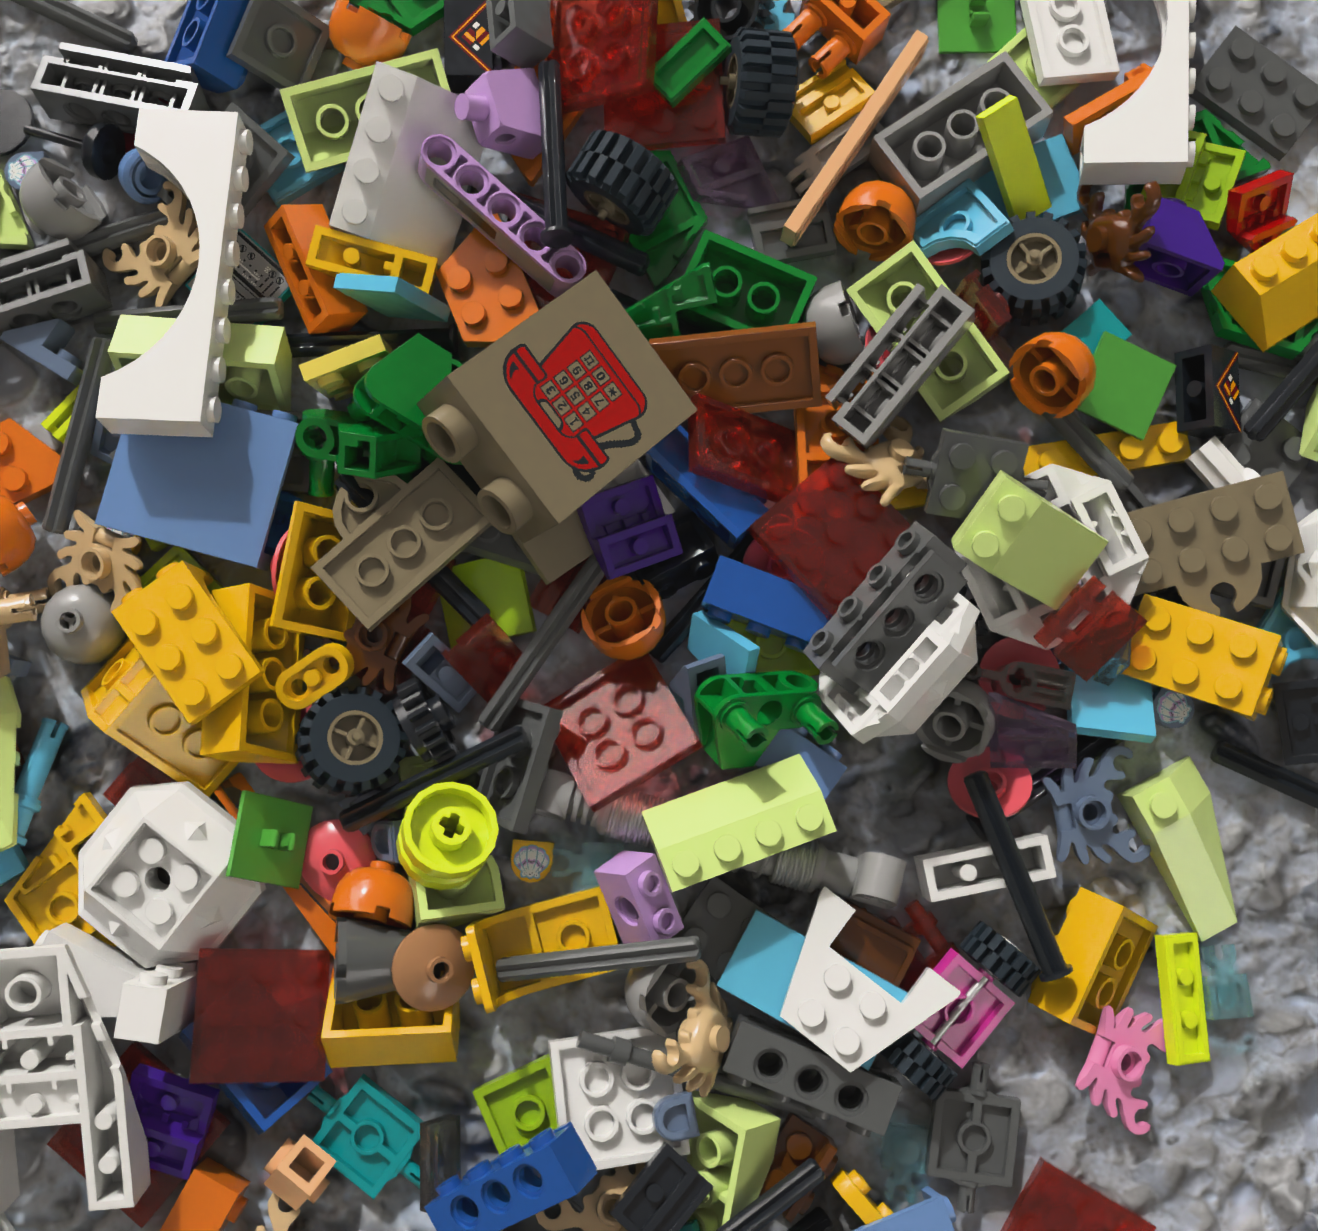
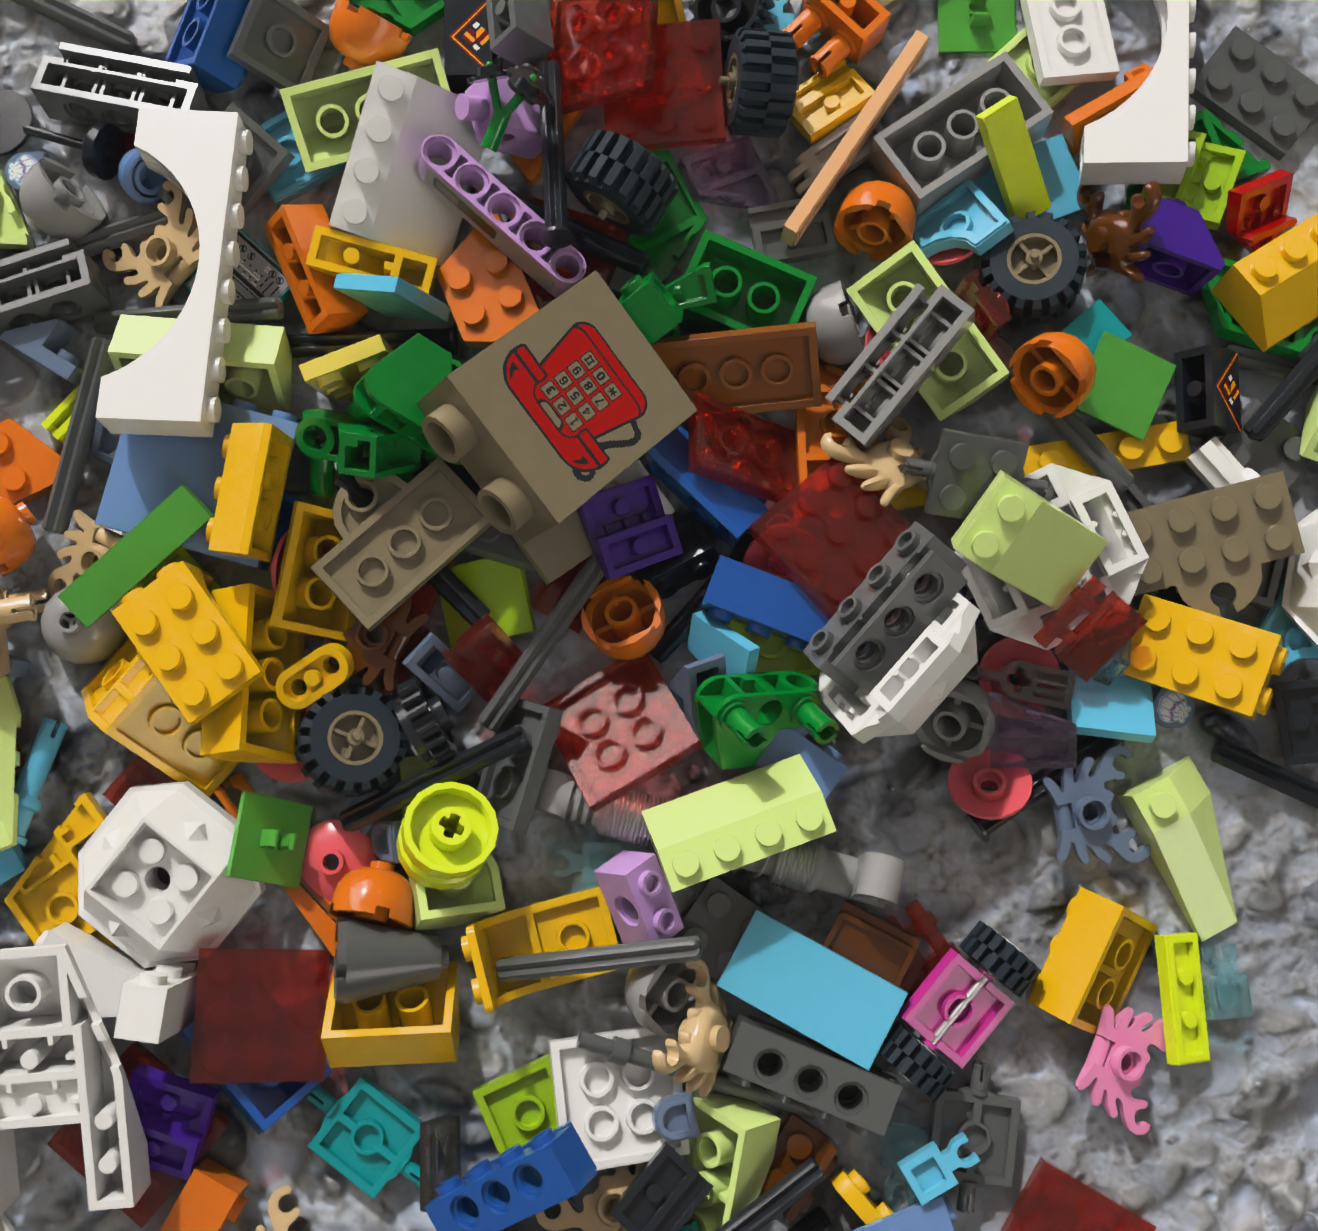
light nougat brick [263,1134,337,1211] -> none
medium nougat dish [391,924,475,1012] -> none
tile [511,838,555,883] -> none
green tile [644,17,732,108] -> none
white wing [779,886,961,1073] -> none
white brick [913,832,1057,902] -> none
black axle [964,771,1073,982] -> none
none -> bright green tile [57,484,215,628]
none -> yellow slope [206,423,294,563]
none -> plant [467,61,553,152]
none -> green brick [619,271,684,345]
none -> medium azure plate [897,1132,981,1206]

